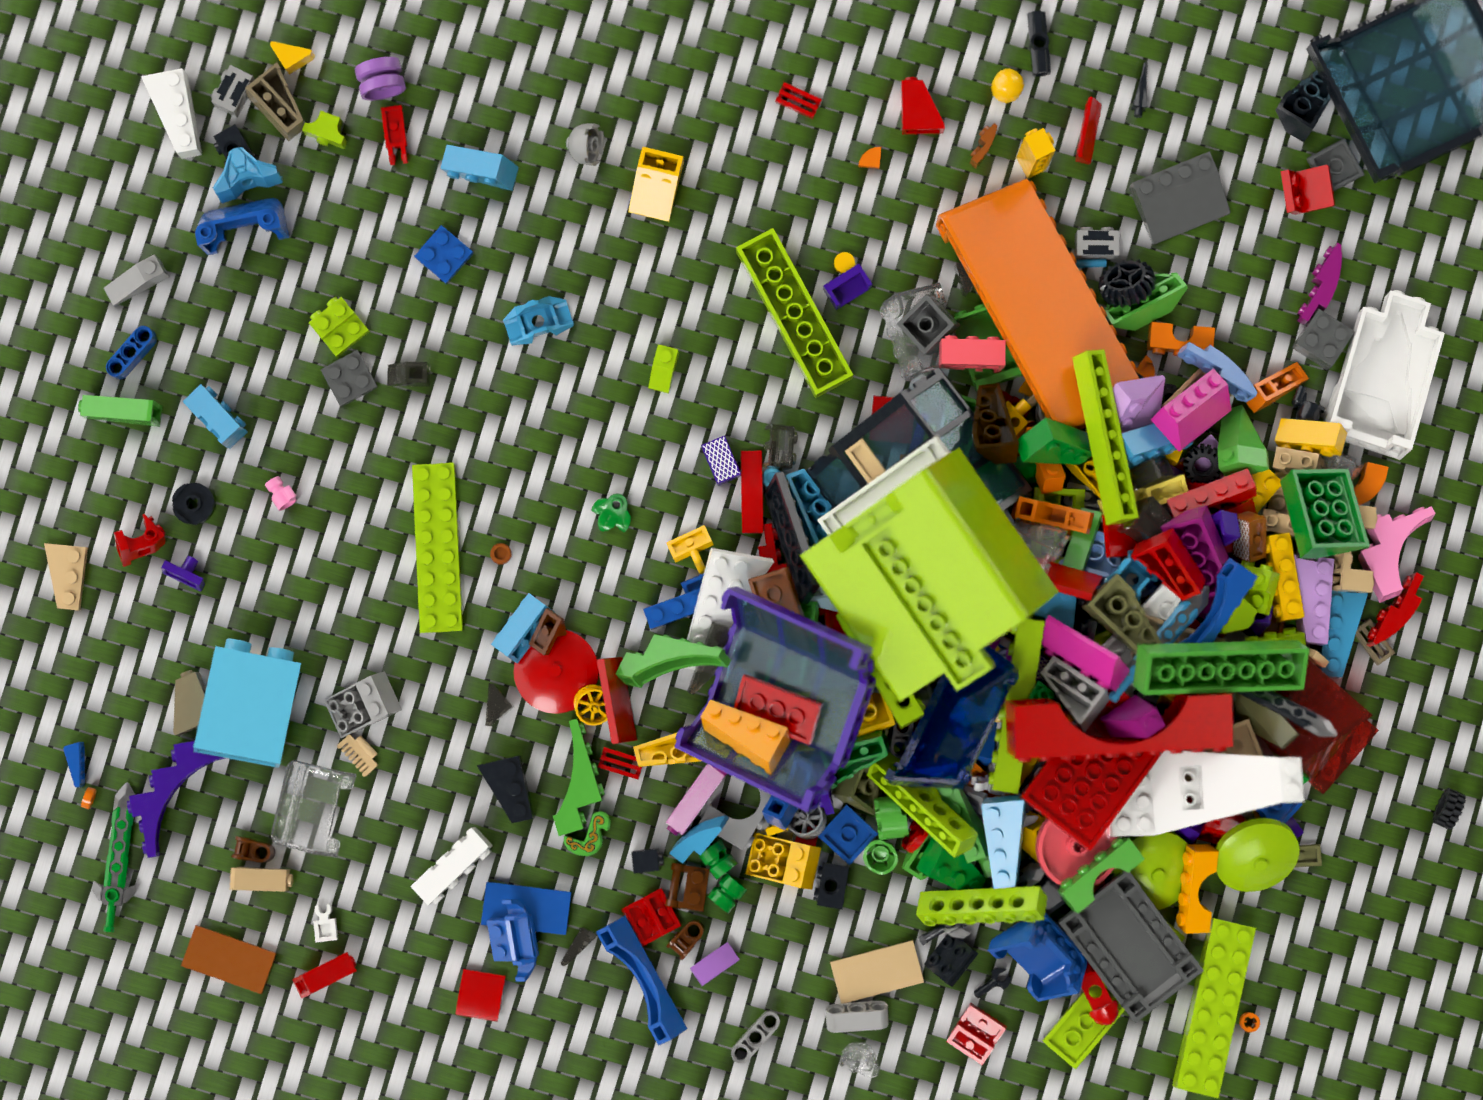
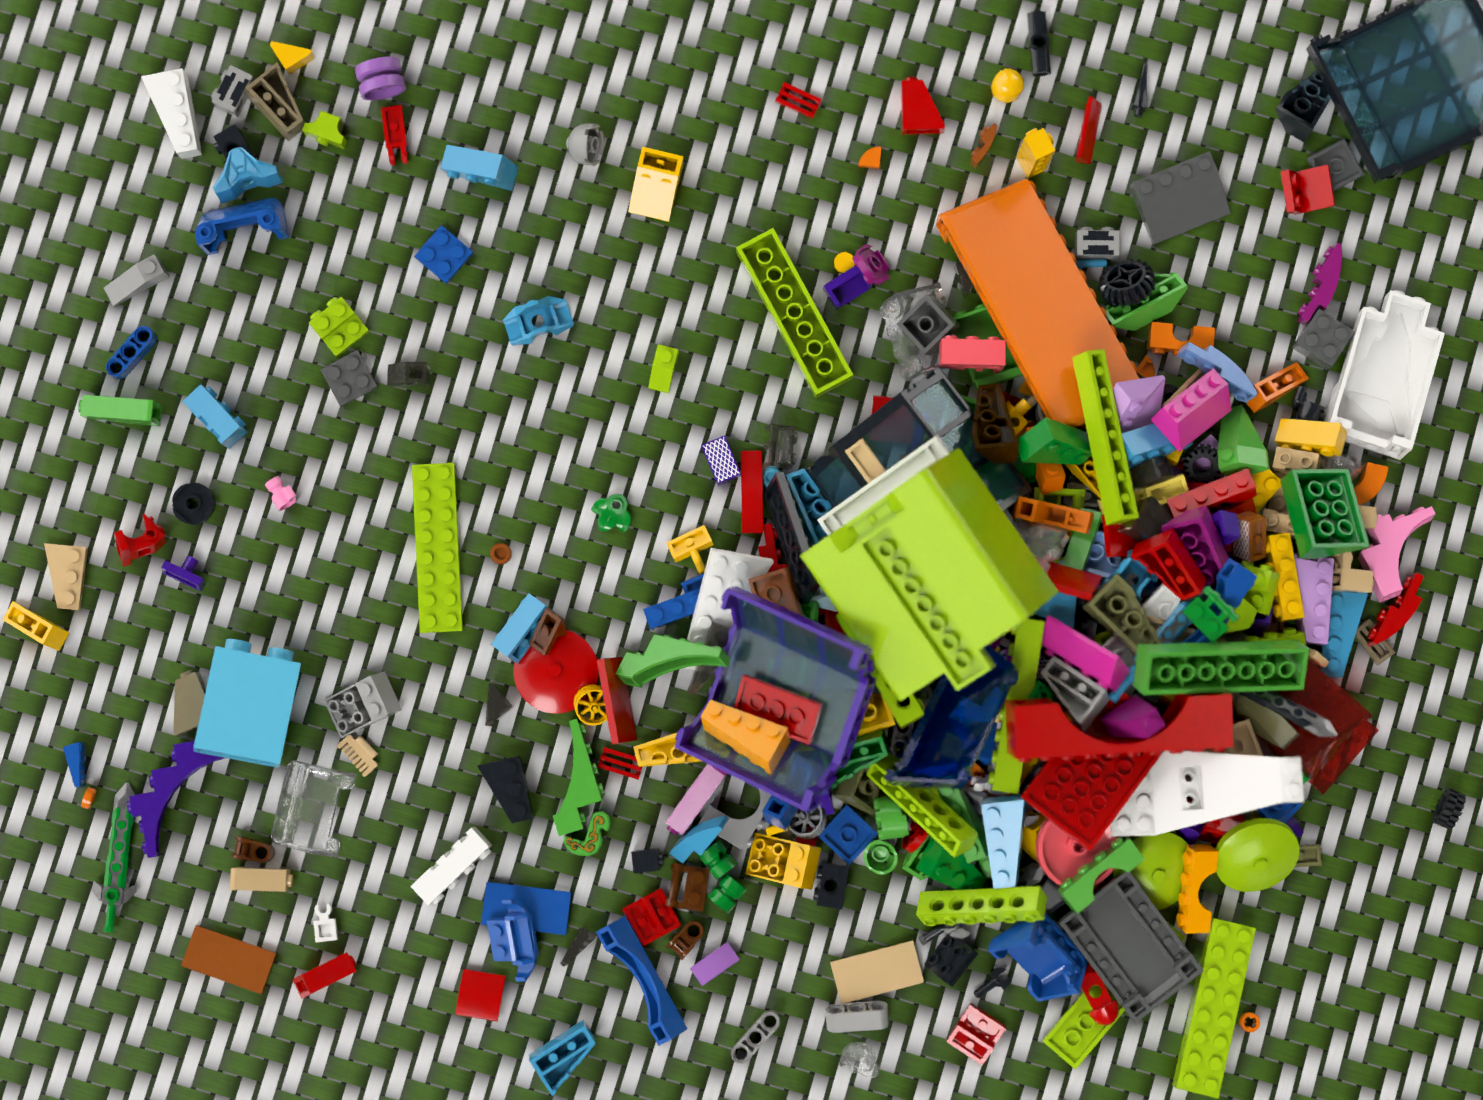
none -> yellow slope [3,602,70,651]
none -> dark azure wedge [529,1019,596,1096]
none -> magenta plate [852,244,890,285]
none -> green plate [1182,586,1240,643]

